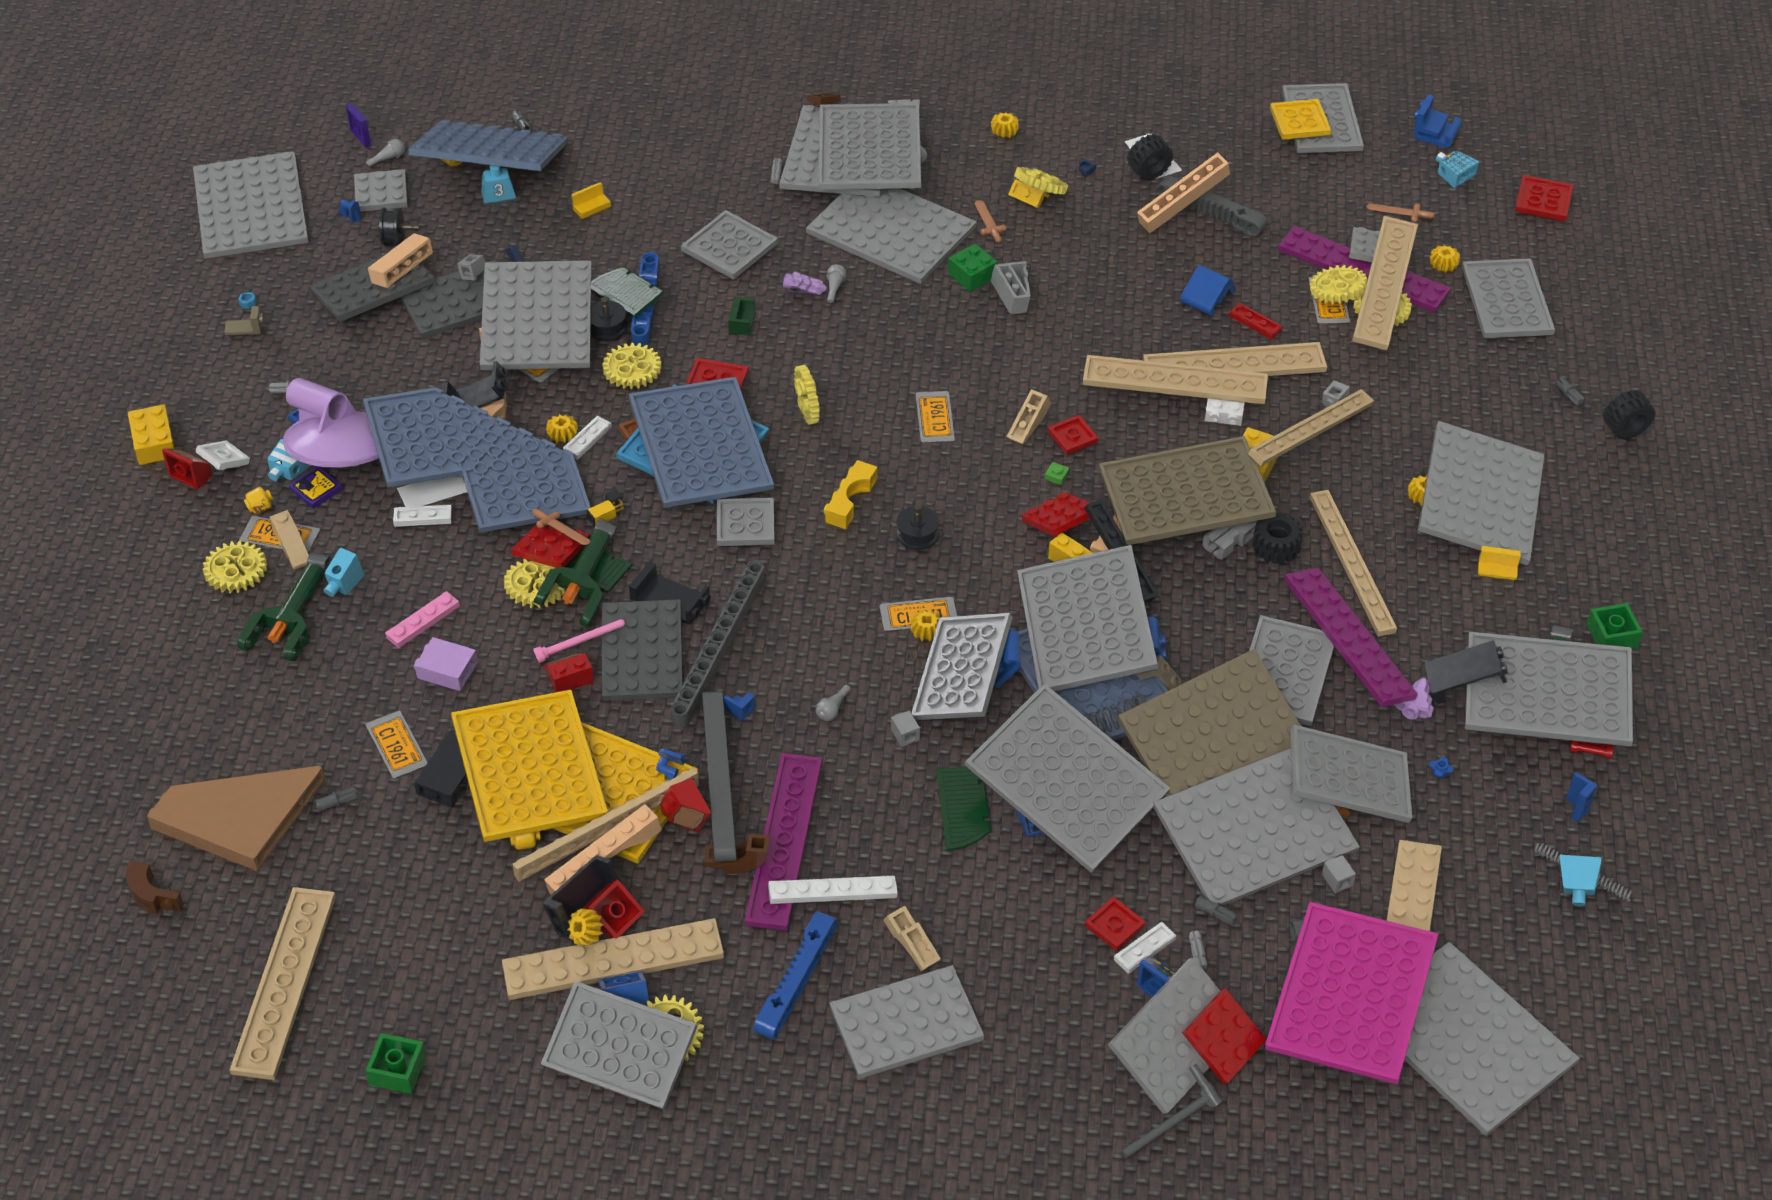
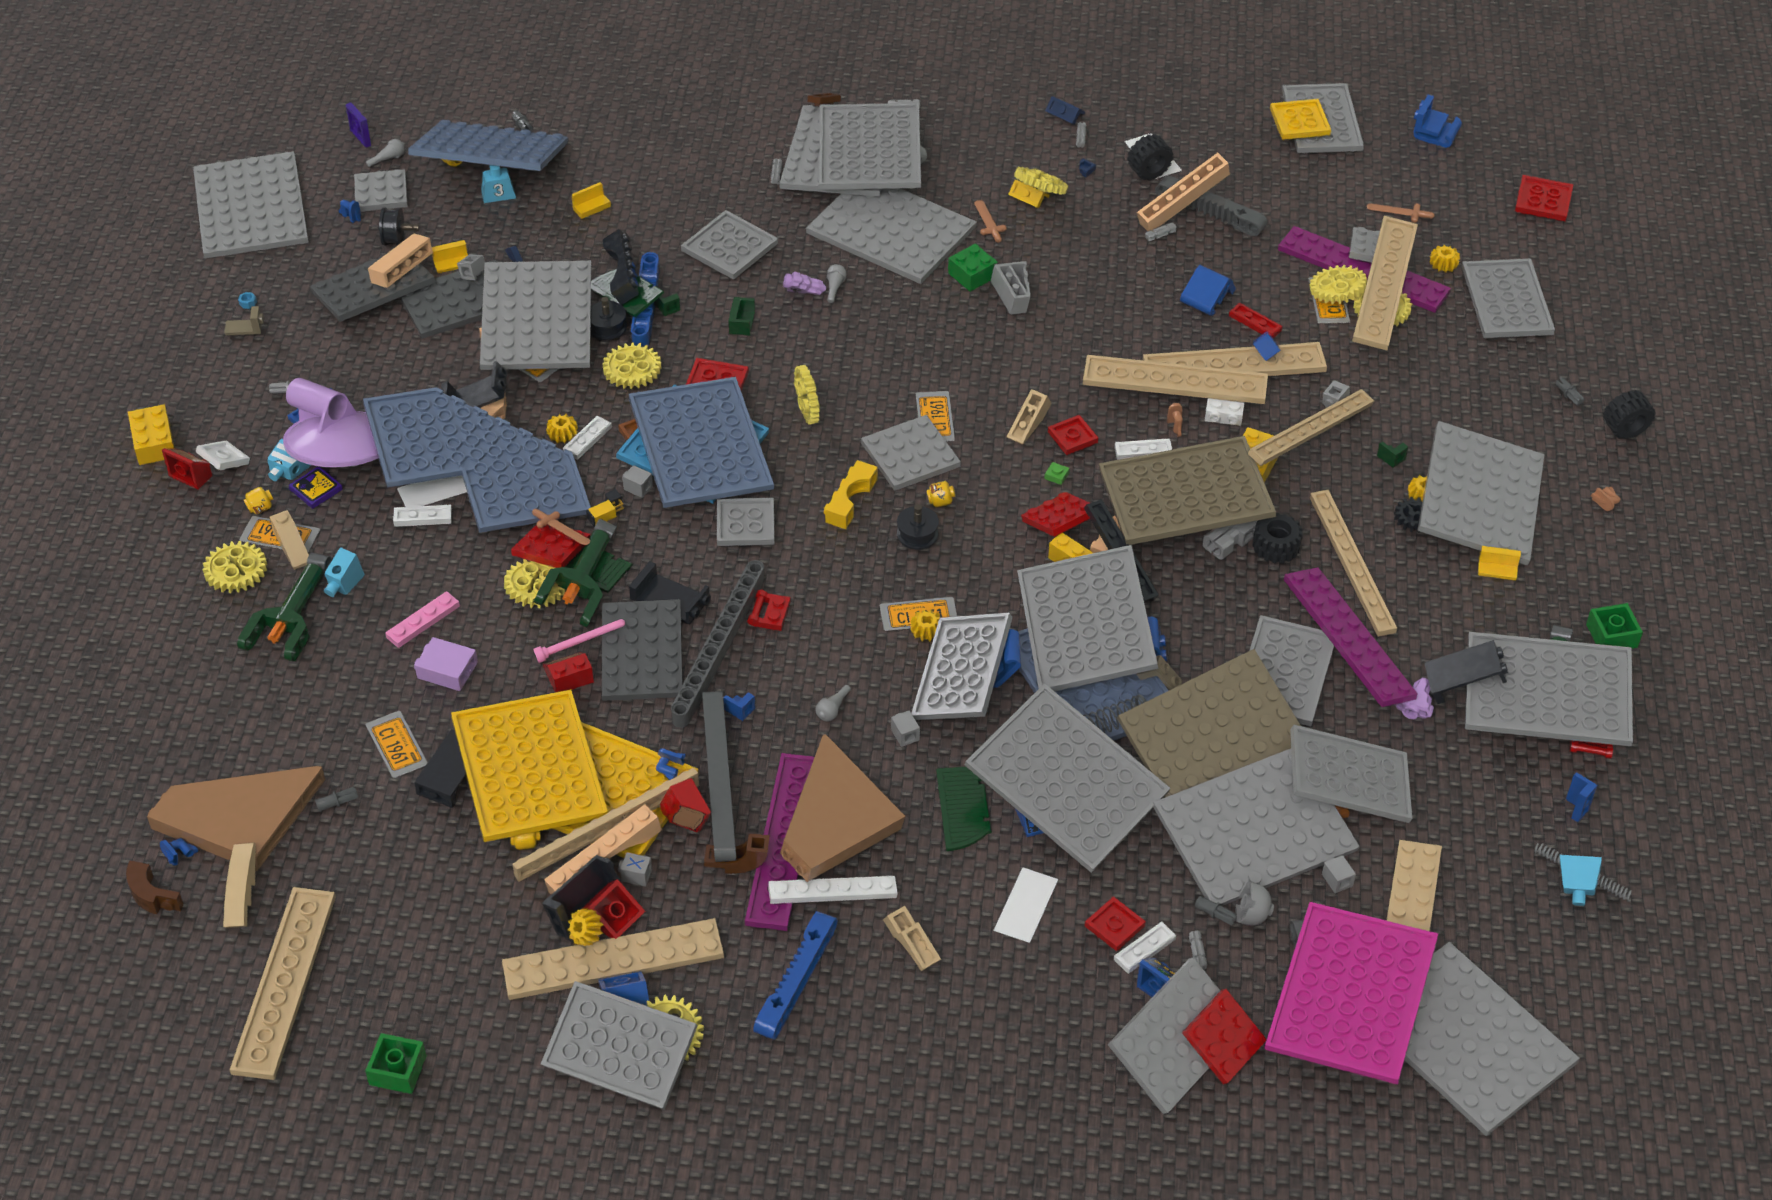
light grey plate [829,965,984,1079] -> none
yellow gear [991,112,1019,139] -> none
dark grey bar [1121,1064,1223,1158] -> none
blue plate [1429,757,1454,778] -> none
medium azure torso [1436,151,1479,188] -> none
none -> blue piece [160,838,198,866]
none -> tan slope [223,843,255,928]
none -> yellow panel [432,240,468,273]
none -> black arch [602,229,639,305]
none -> light grey brick [618,852,652,886]
none -> light grey brick [622,465,653,498]
none -> dark green panel [655,294,680,316]
none -> red plate [747,590,791,631]
none -> medium nougat slope [780,734,905,882]
none -> light grey plate [861,415,961,491]
none -> yellow head [927,481,955,507]
none -> white sticker [994,868,1058,943]
none -> dark blue panel [1045,96,1085,125]
none -> light grey axle [1076,122,1086,148]
none -> white plate [1114,439,1172,460]
none -> light grey axle [1145,222,1176,242]
none -> nougat piece [1167,403,1183,437]
none -> light grey cylinder [1235,882,1274,926]
none -> blue panel [1253,331,1280,360]
none -> dark green panel [1377,442,1408,468]
none -> black gear [1394,497,1422,533]
none -> nougat piece [1591,487,1620,511]

